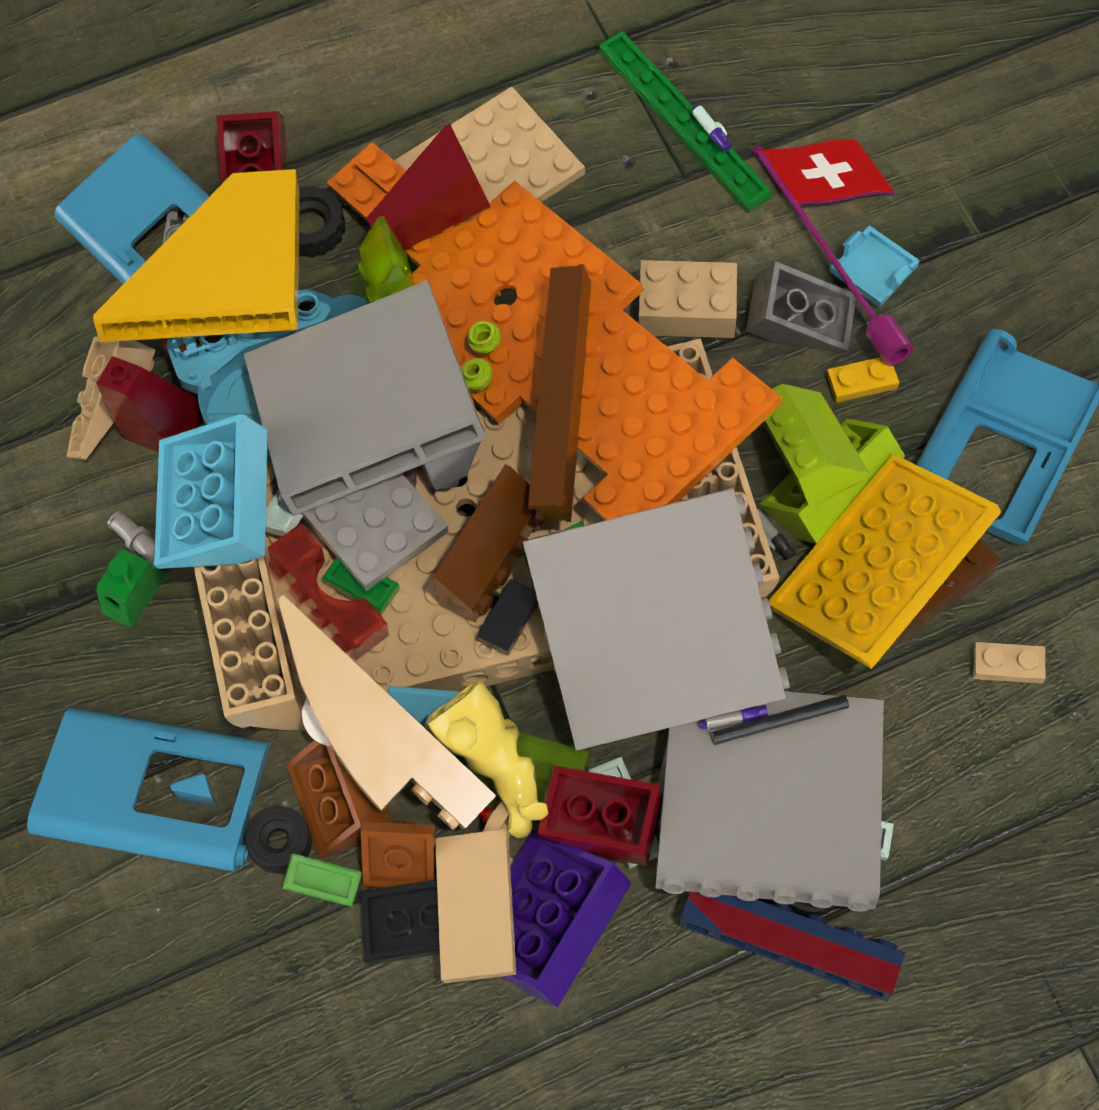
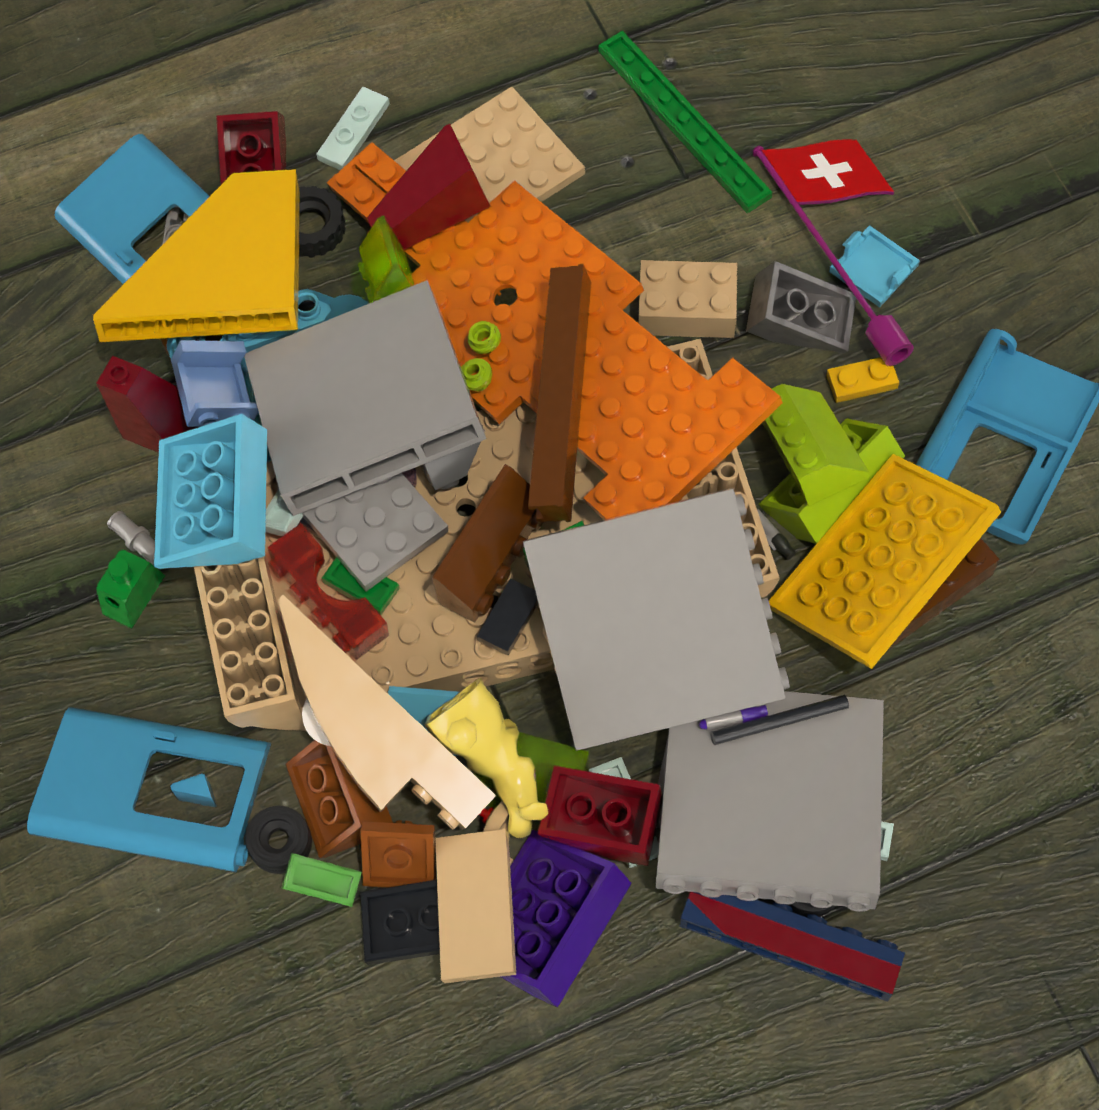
tan wedge [66,336,156,460] -> none
piece [692,105,732,152] -> none
tan plate [973,642,1046,684] -> none
none -> medium blue panel [171,340,259,427]
none -> light aqua plate [316,87,390,170]

